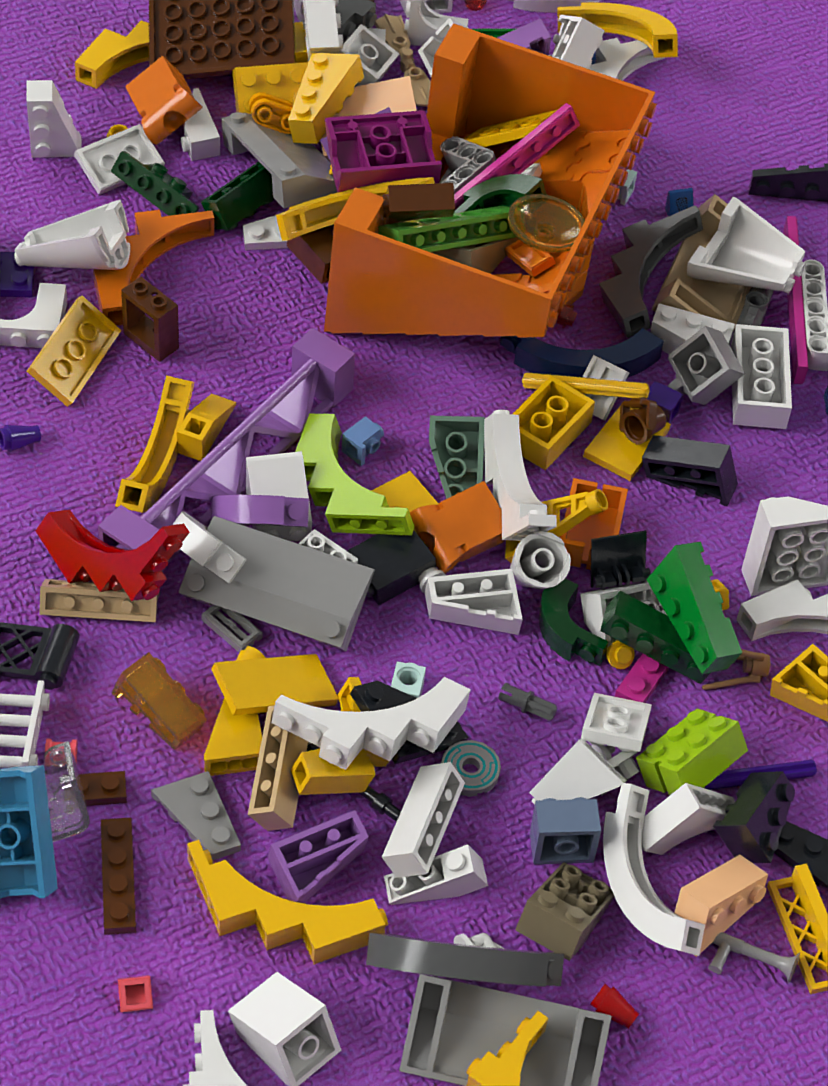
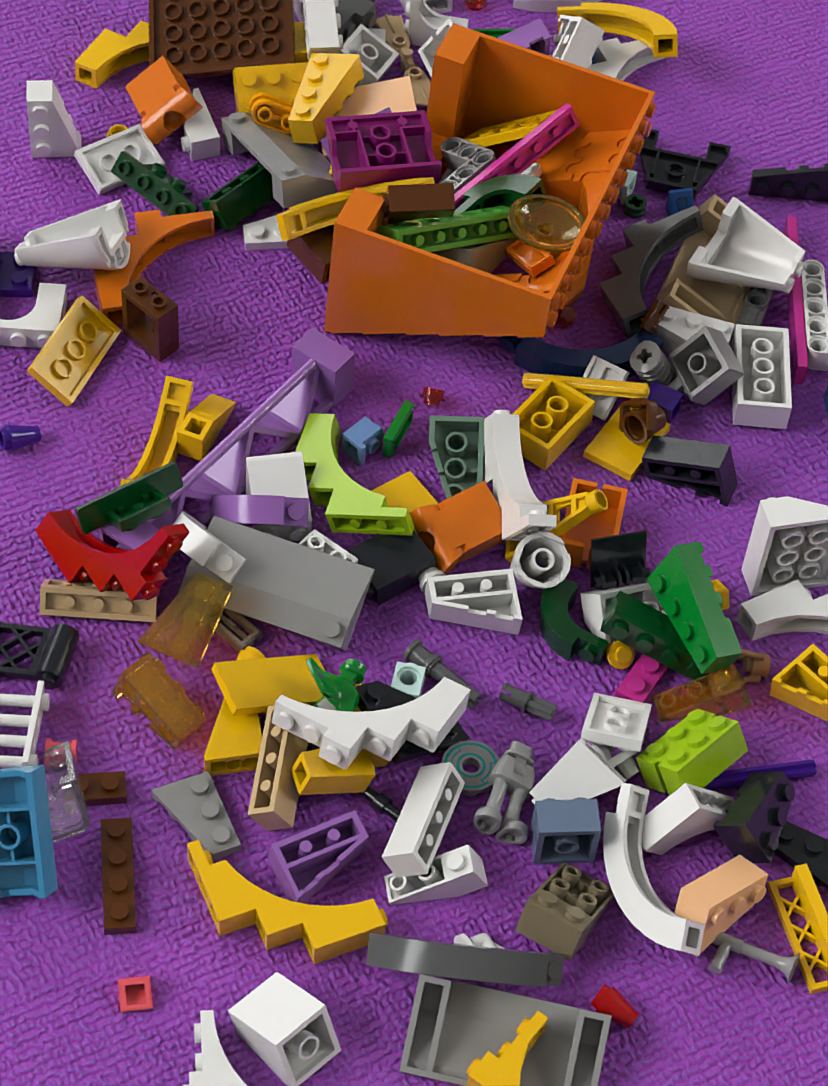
none -> dark green bracket [75,462,184,534]
none -> clear yellow wedge [137,572,233,667]
none -> green animal [306,658,367,712]
none -> green tile [382,400,414,458]
none -> dark grey pin [402,639,483,710]
none -> clear red plate [420,387,446,406]
none -> light grey piece [473,741,535,844]
none -> dark green bush [623,194,647,219]
none -> light grey piece [630,340,676,388]
none -> reddish brown pin [639,298,670,334]
none -> black wing [640,129,731,198]
none -> clear yellow slope [653,665,752,722]

